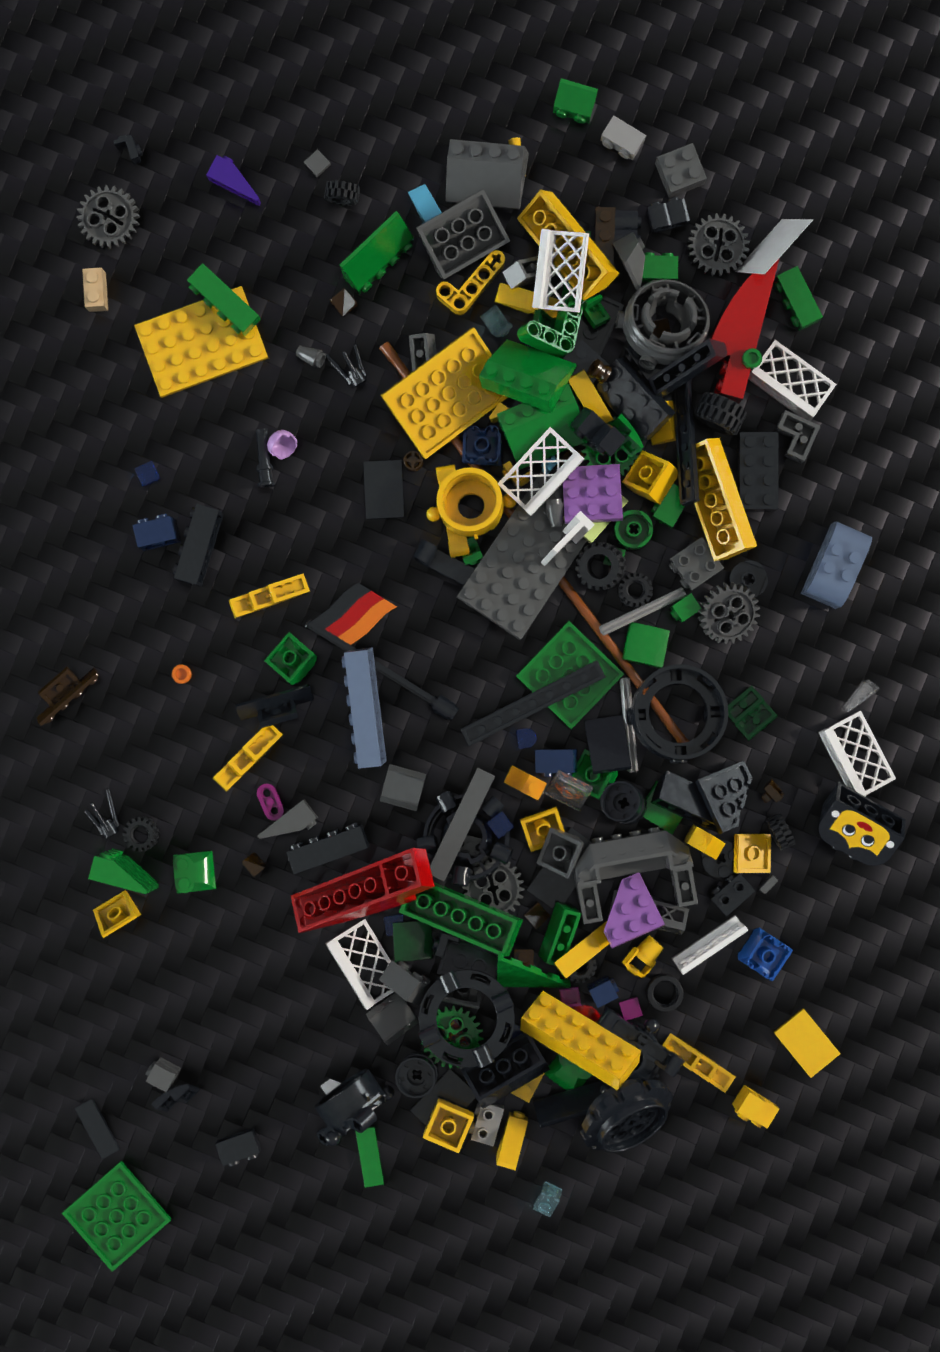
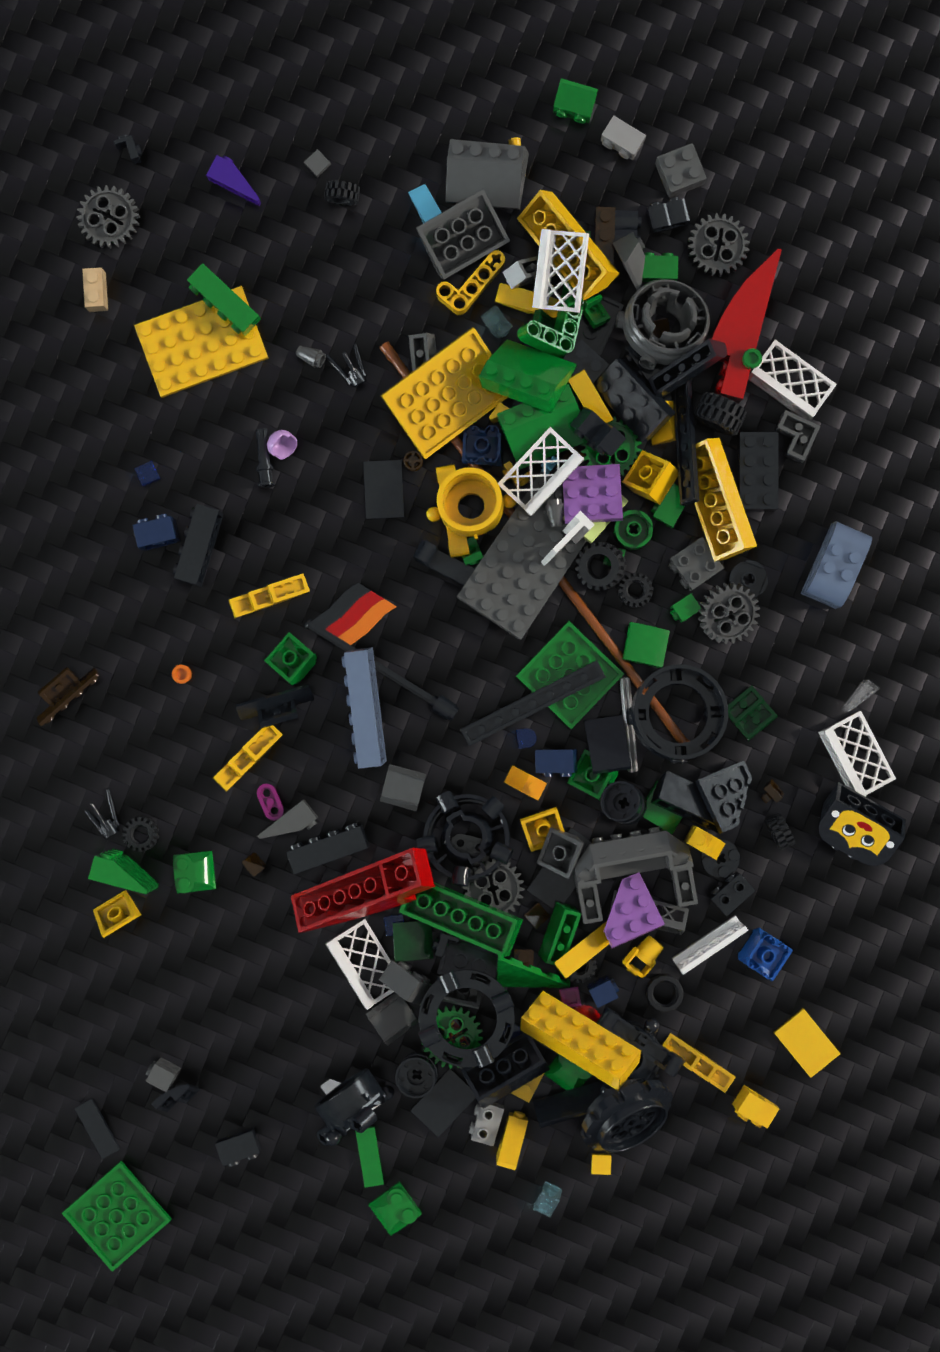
dark brown slope [330,288,357,317] -> none
green slope [340,211,414,294] -> none
yellow brick [423,1097,474,1153] -> none
dark grey tile [430,768,495,882] -> none
clear blue tile [487,812,514,839] -> none
clear tile [545,770,593,811] -> none
dark brown wheel [587,359,612,384] -> none
light grey axle [599,587,686,635] -> none
green slope [610,414,644,458] -> none
magenta tile [619,996,643,1021] -> none
yellow tile [733,834,771,873] -> none
white sticker [735,219,813,274] -> none
dark grey tile [757,874,778,894] -> none
green brick [773,266,823,331] -> none
none -> green slope [368,1181,422,1236]
none -> yellow tile [591,1153,611,1175]

